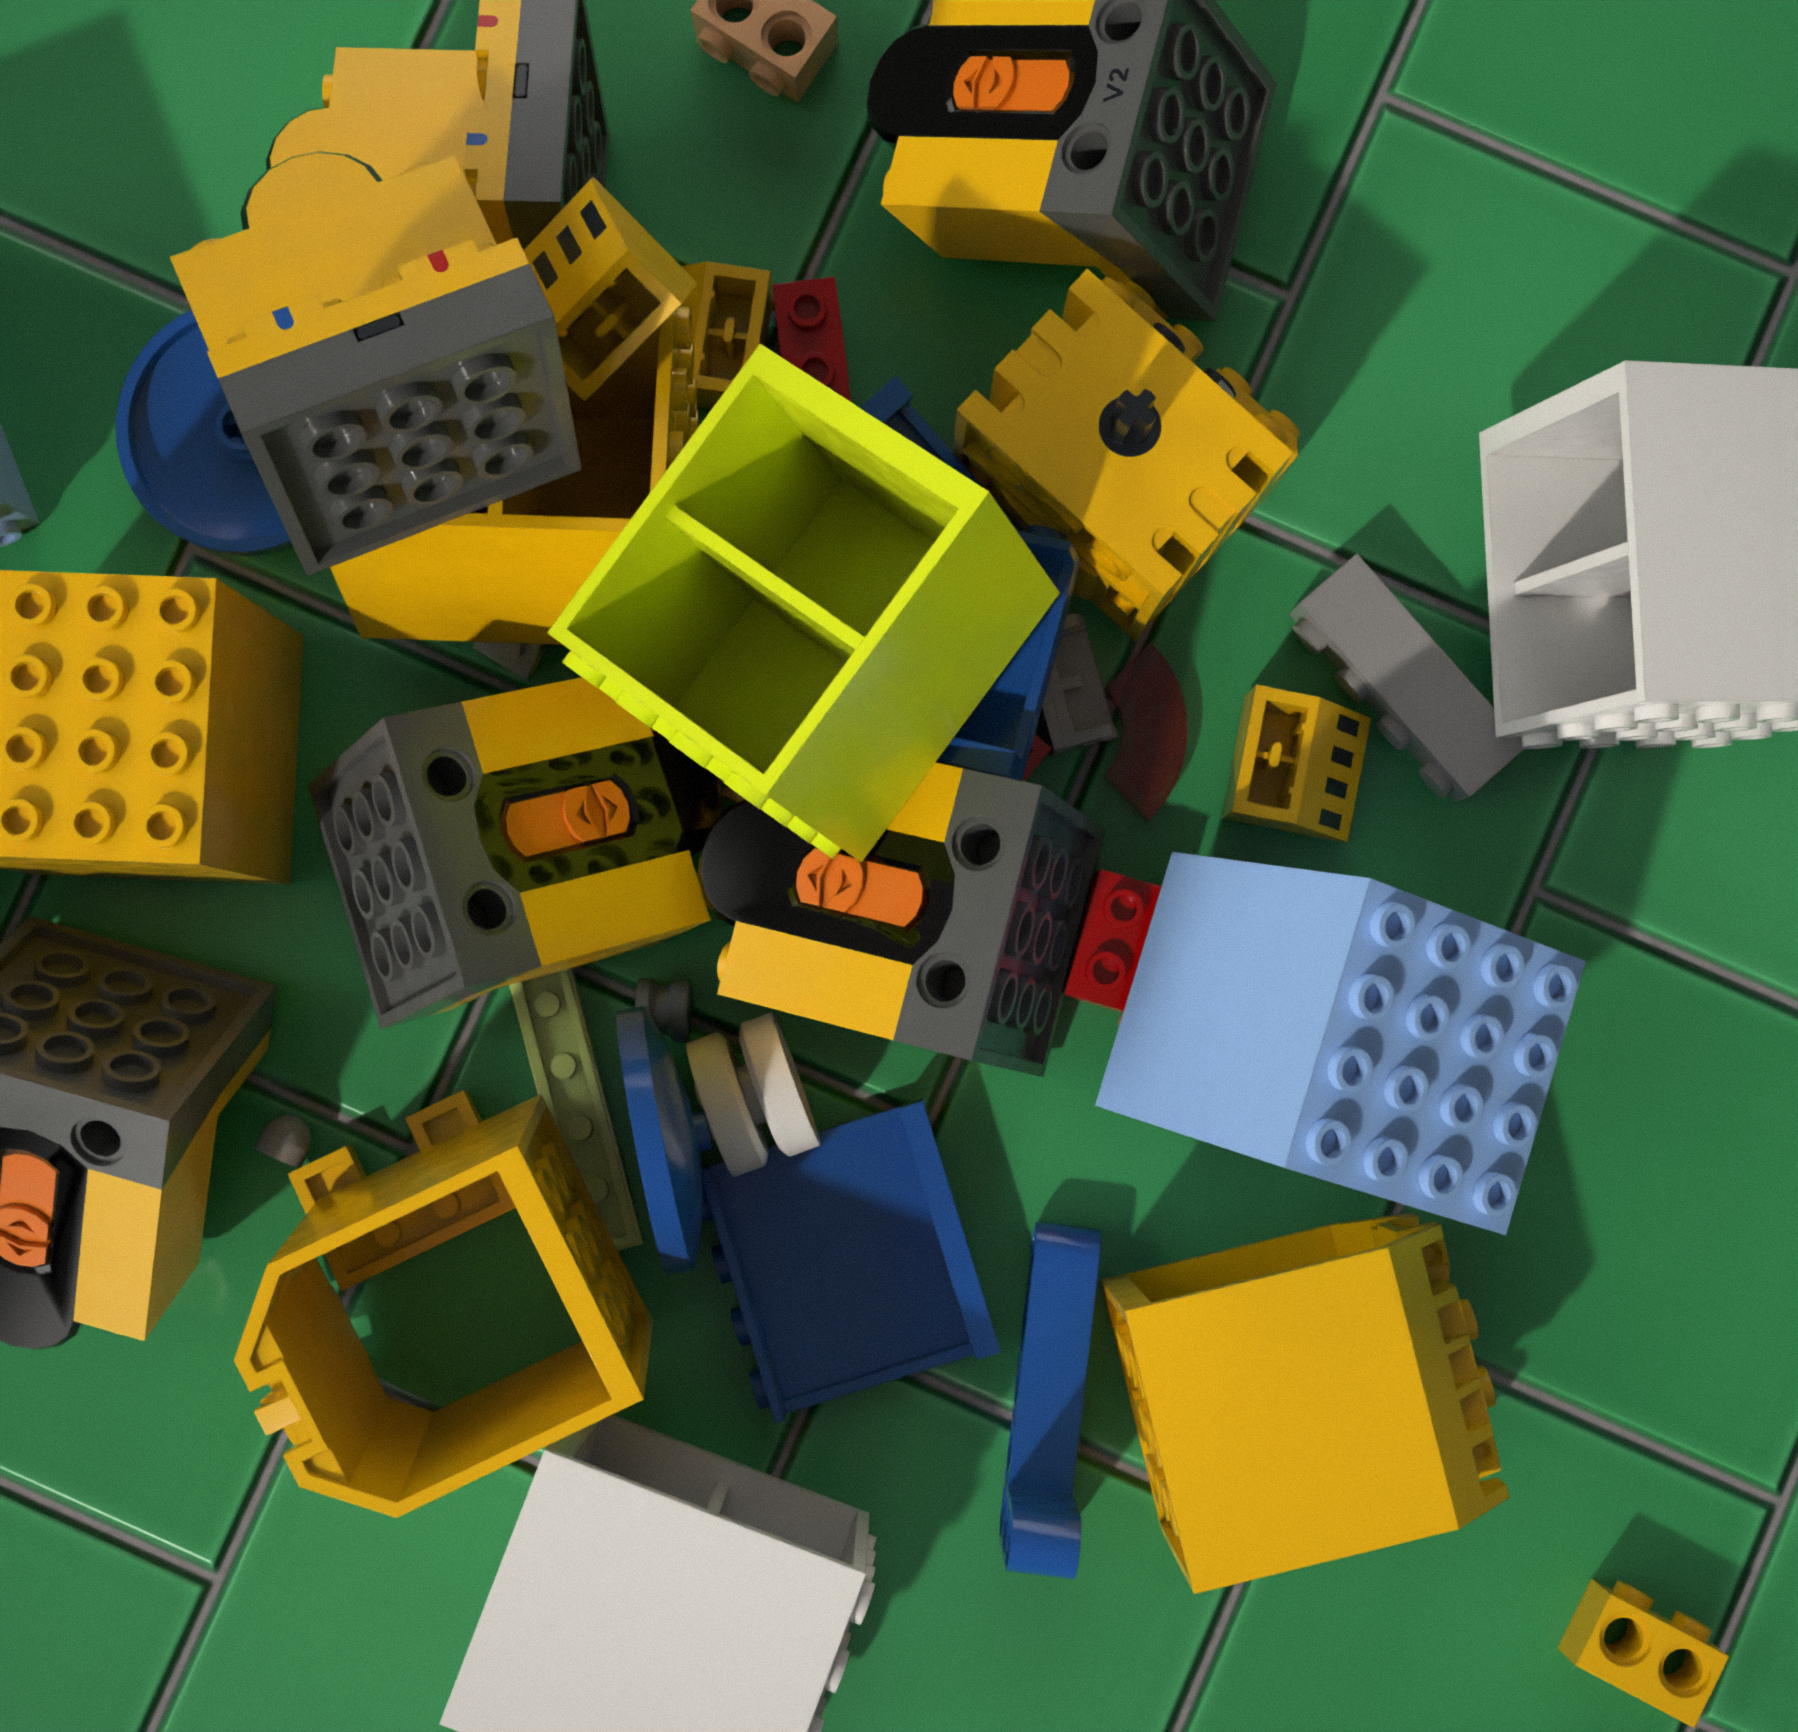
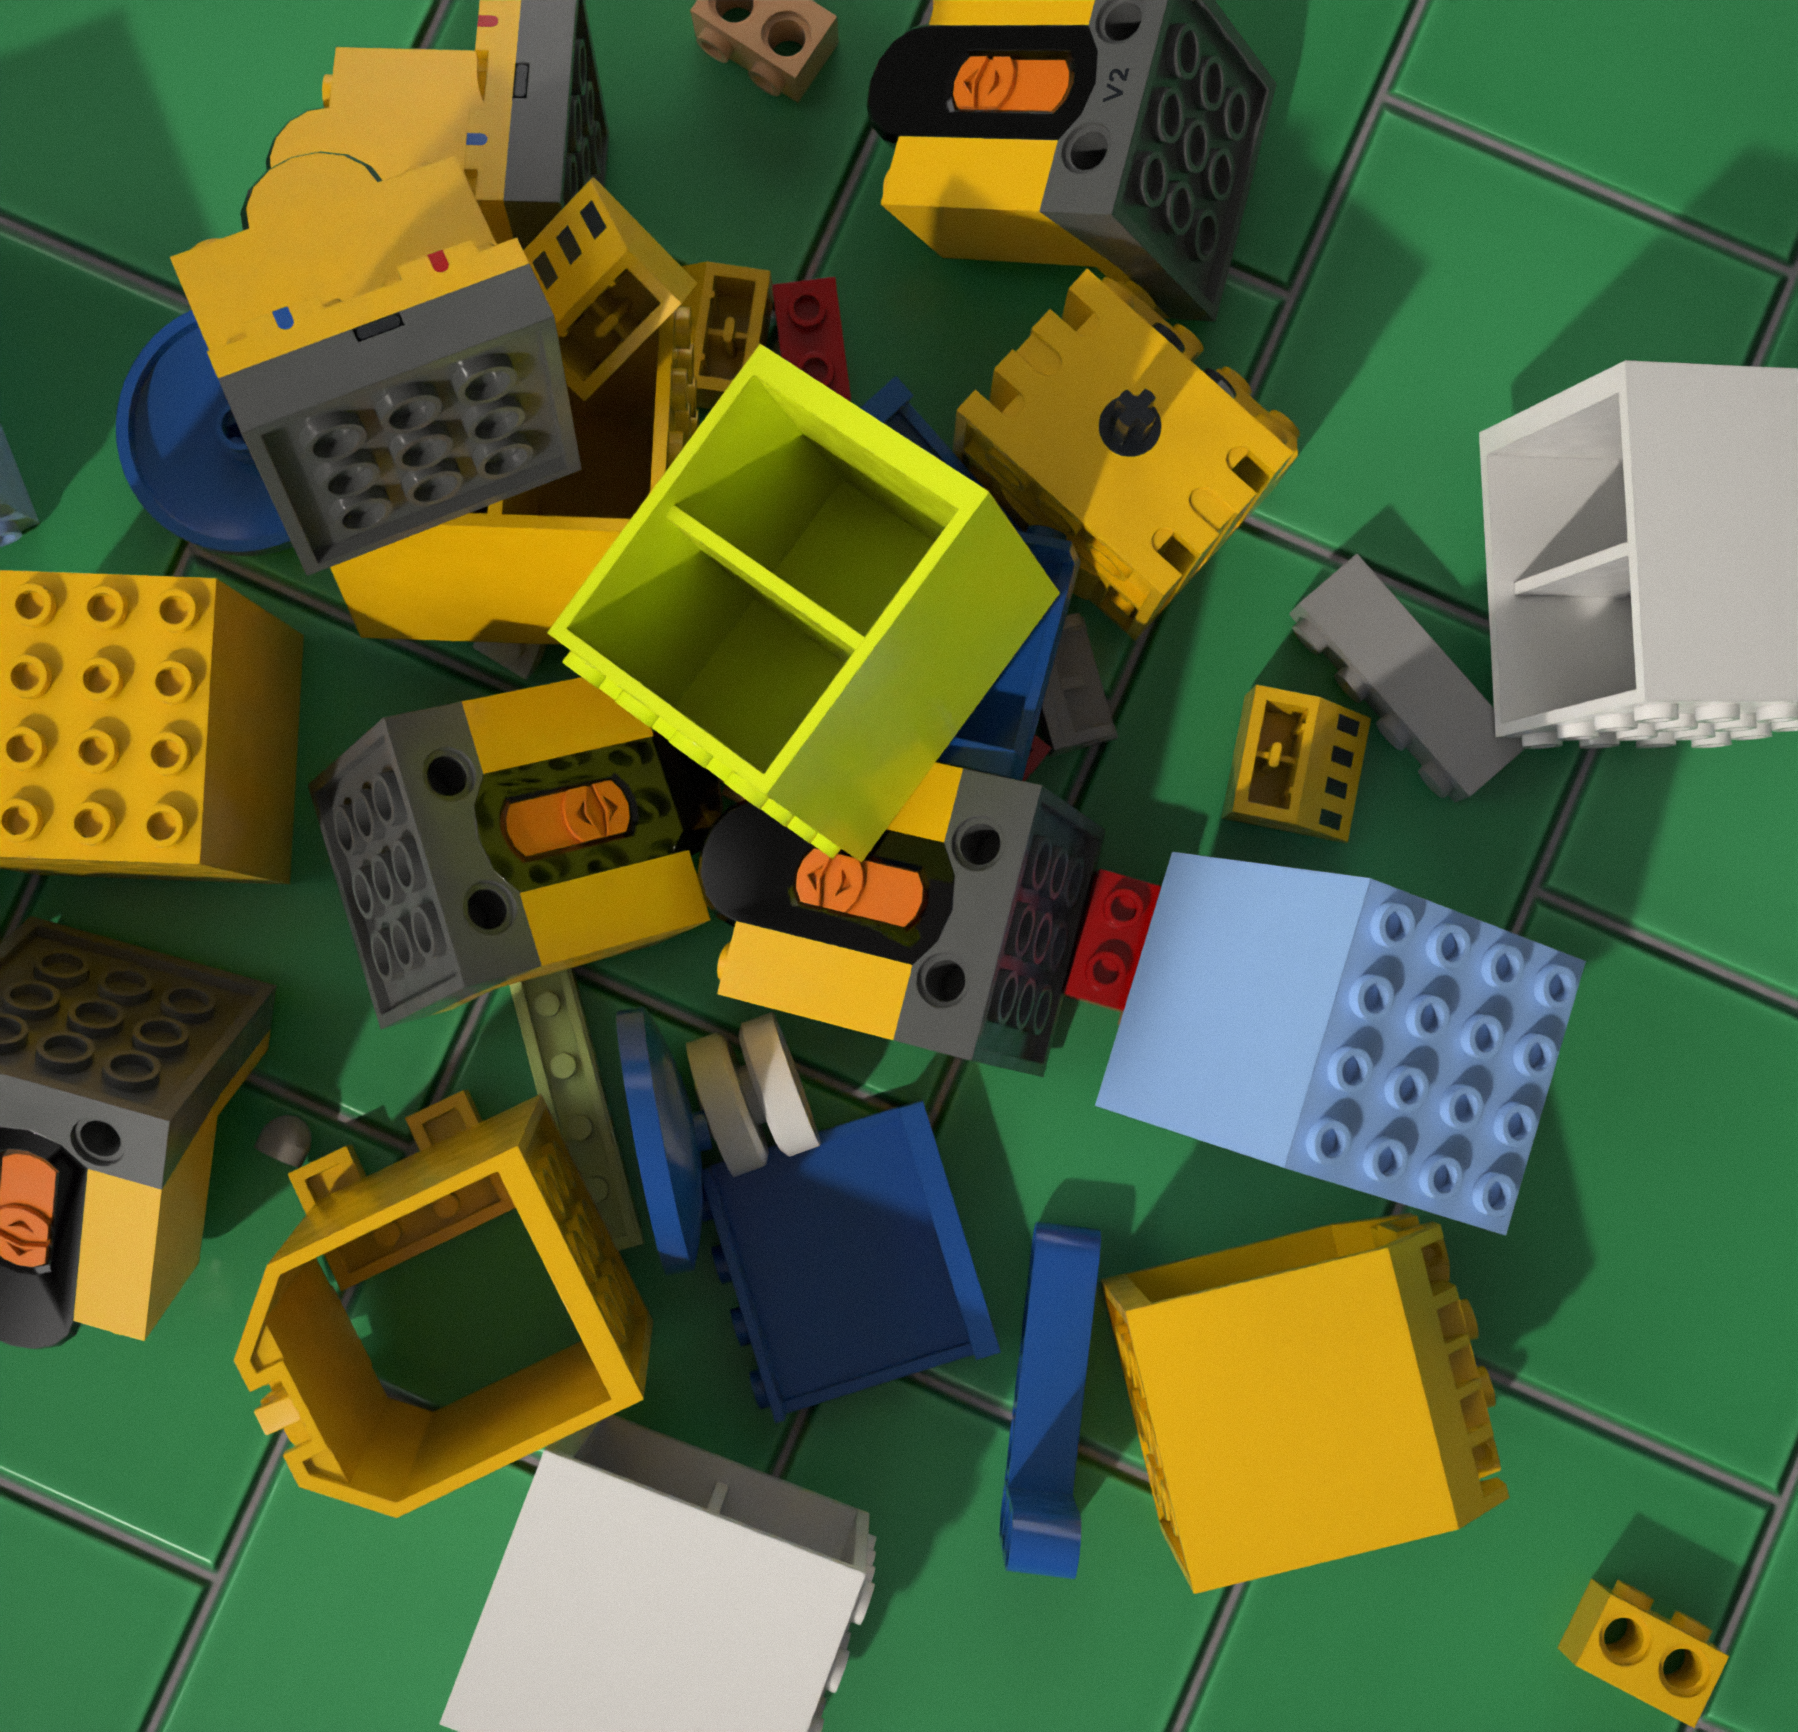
sand blue wheel [635,978,693,1043] -> none
clear red tile [1103,642,1188,822] -> none

